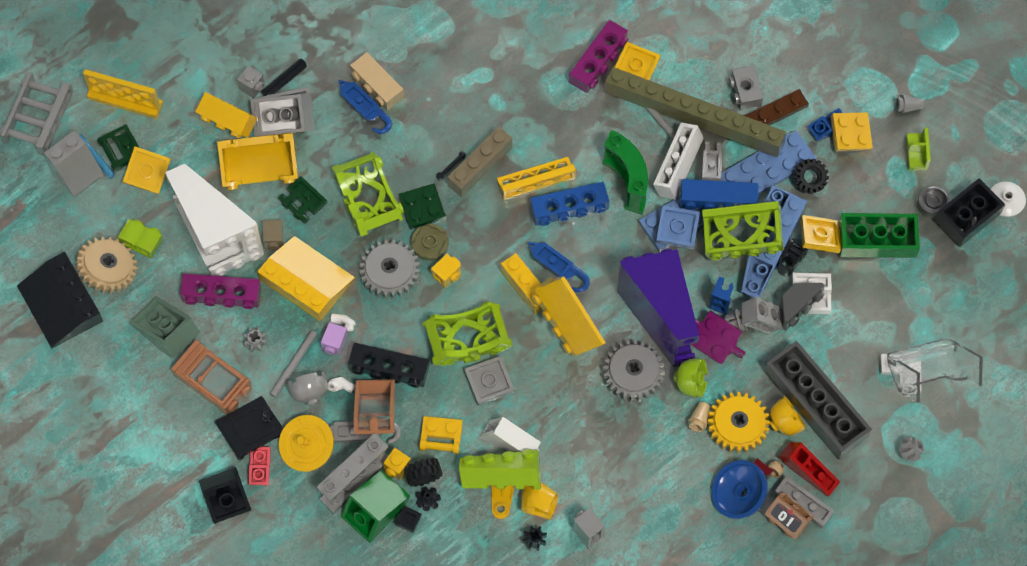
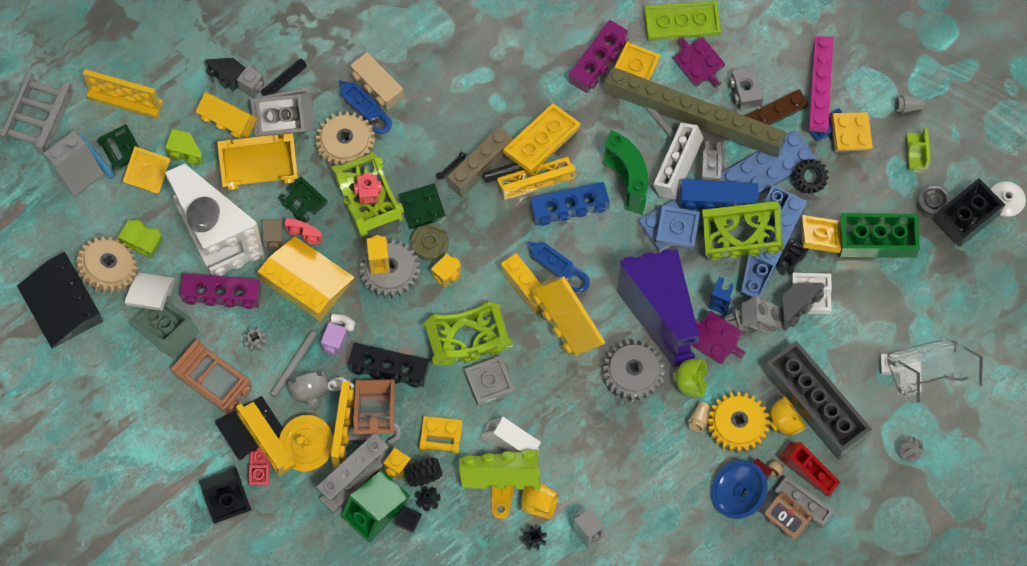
none -> white slope [124,272,175,311]
none -> lime slope [165,129,204,165]
none -> flat silver piece [186,197,220,233]
none -> pearl dark grey slope [205,58,246,92]
none -> yellow fence [236,402,296,476]
none -> coral slope [285,218,323,245]
none -> tan gear [315,111,375,165]
none -> yellow plate [331,381,355,469]
none -> coral brick [354,173,382,204]
none -> yellow brick [367,235,390,275]
none -> black axle [483,163,525,183]
none -> yellow plate [503,103,581,174]
none -> lime tile [644,0,721,41]
none -> magenta plate [673,37,725,88]
none -> dark pink plate [809,36,834,133]

